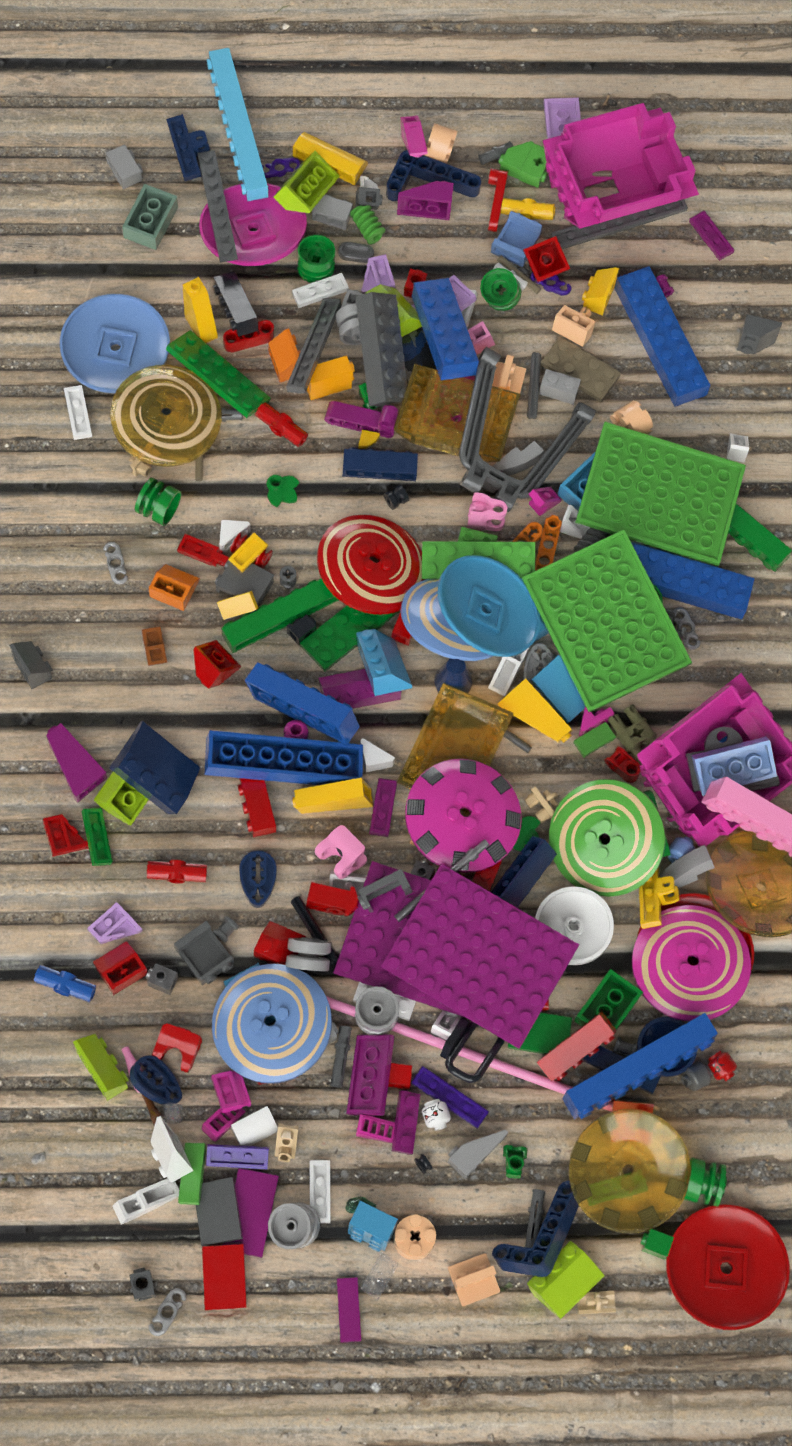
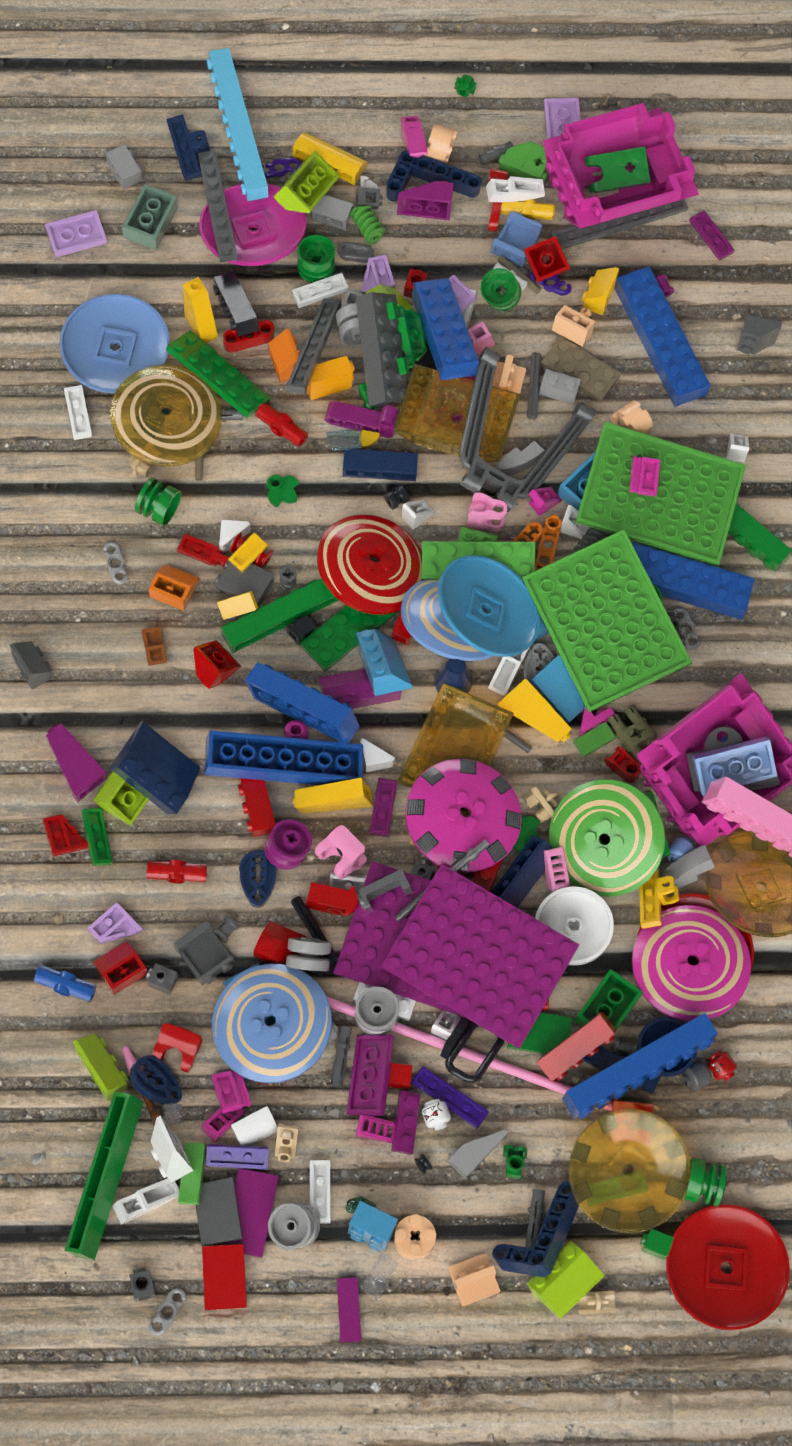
none -> lavender plate [45,210,107,258]
none -> green brick [64,1092,144,1260]
none -> magenta wheel [264,819,313,870]
none -> clear light blue piece [326,429,362,450]
none -> green wing [386,302,427,375]
none -> white slope [401,499,435,530]
none -> green gear [454,75,477,97]
none -> white slope [486,176,545,202]
none -> bright pink slope [544,847,570,891]
none -> green brick [584,147,650,194]
none -> dark pink plate [629,456,660,497]

